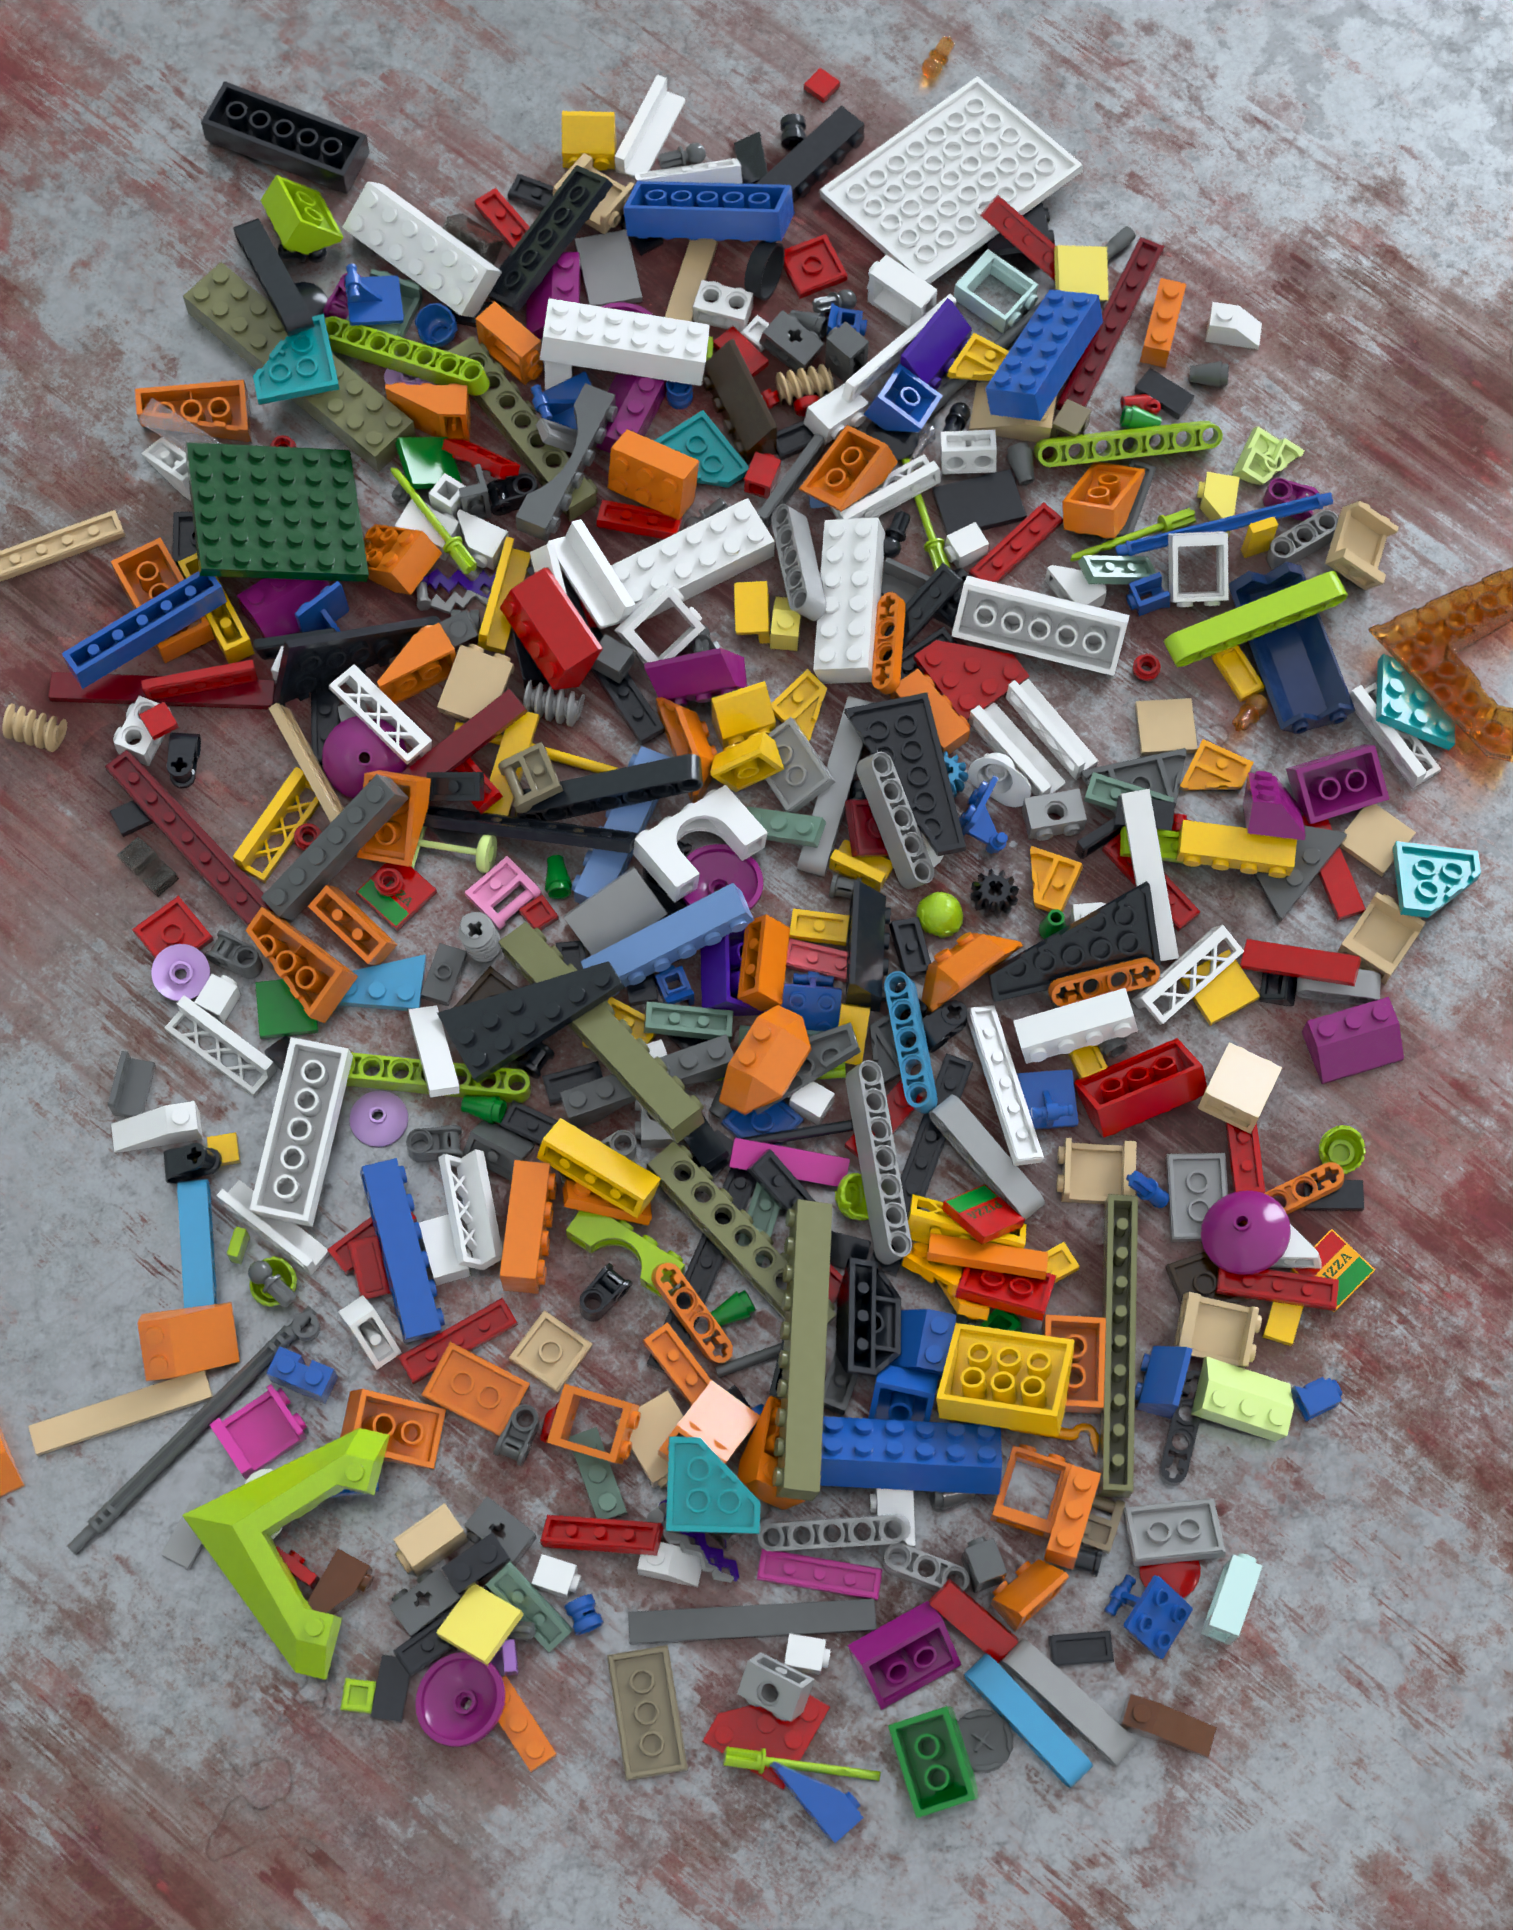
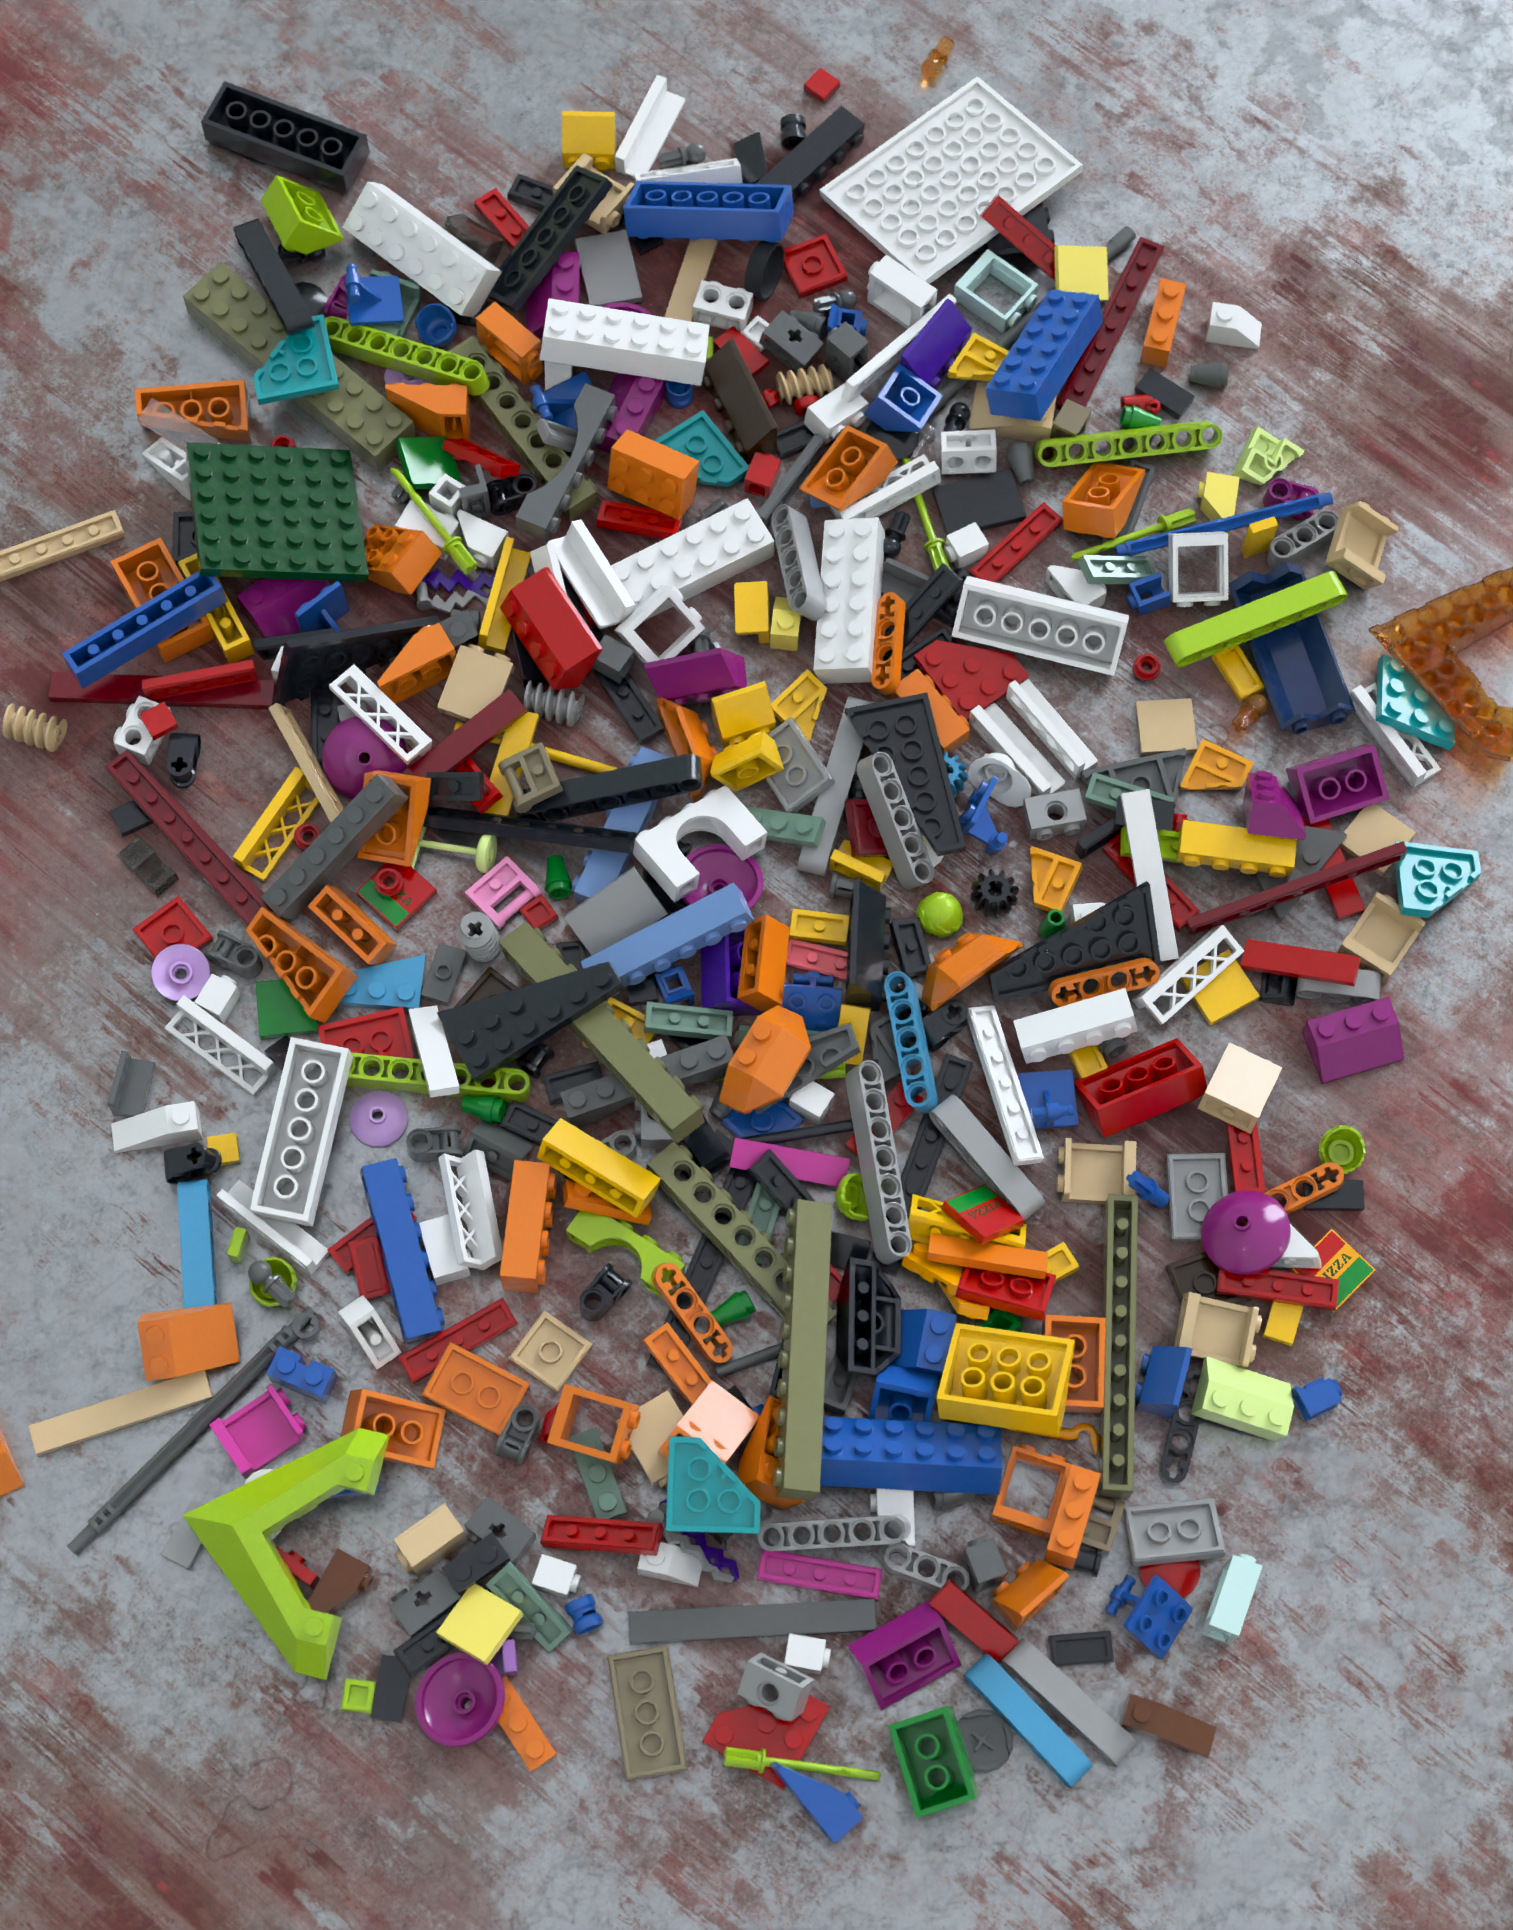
none -> red wing [317,1006,415,1059]
none -> dark red tile [1186,841,1407,935]

